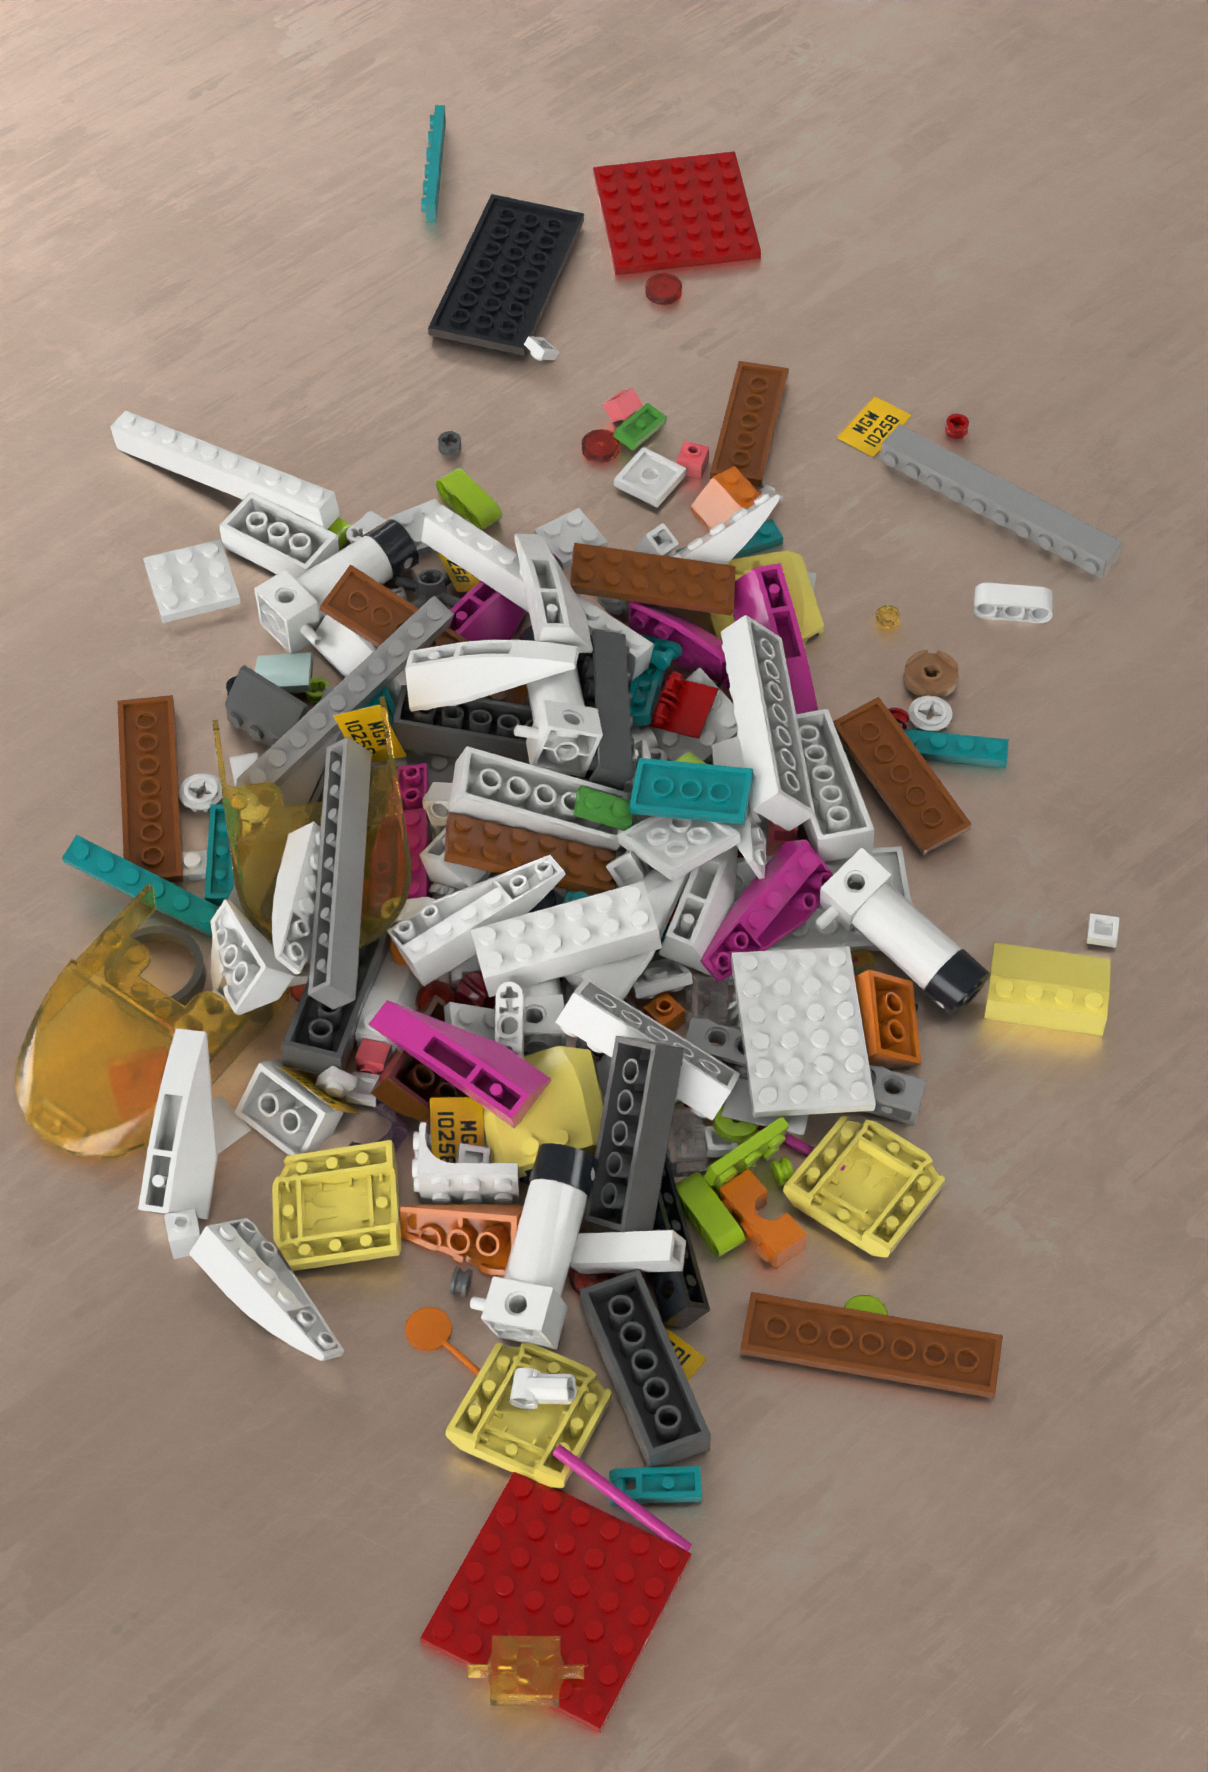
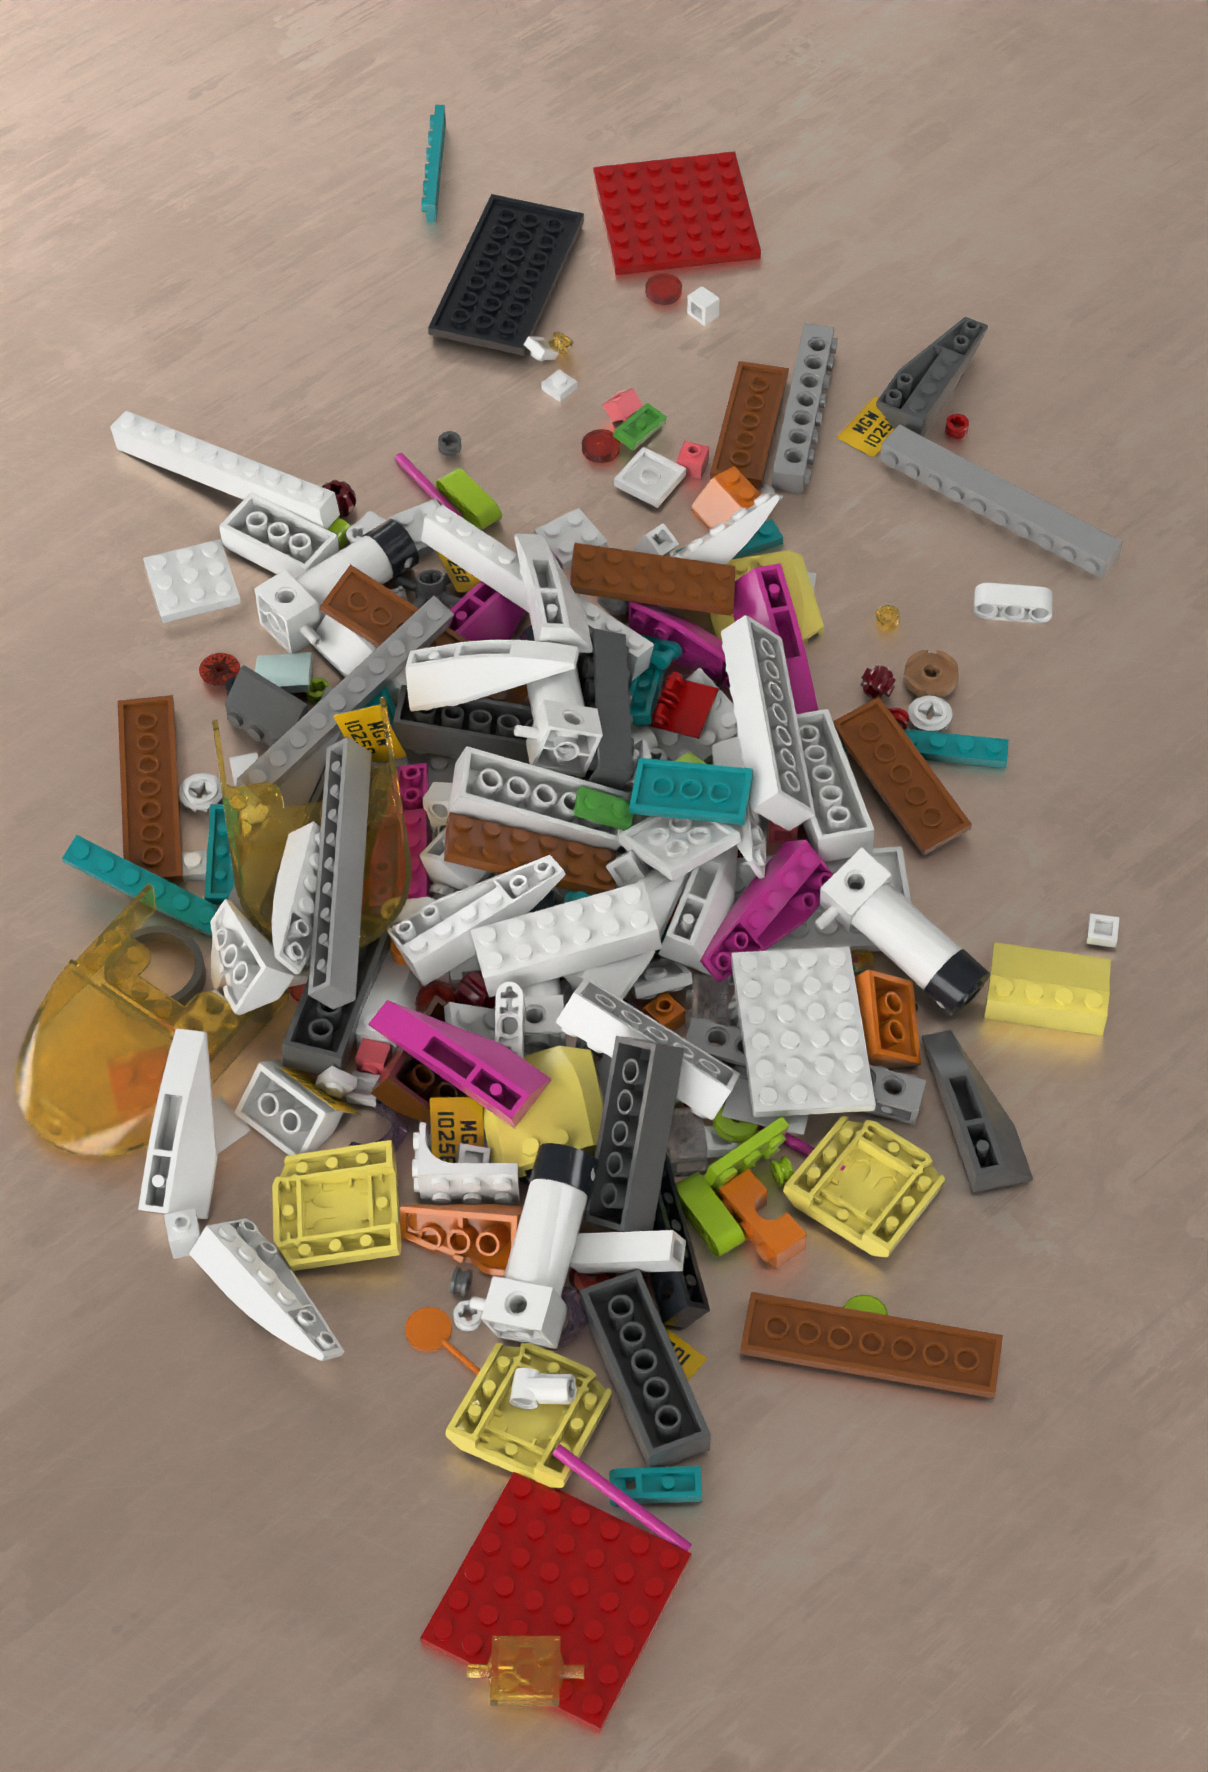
none -> clear red piece [199,653,240,686]
none -> dark red piece [322,480,356,518]
none -> dark pink piece [395,453,463,518]
none -> white bush [454,1300,482,1332]
none -> white plate [542,369,578,402]
none -> clear yellow bush [548,332,574,355]
none -> helmet [551,1286,588,1350]
none -> white plate [687,286,720,326]
none -> light grey brick [772,323,838,494]
none -> dark red gear [860,665,896,699]
none -> dark grey wedge [876,317,988,437]
none -> dark grey wedge [922,1030,1033,1193]

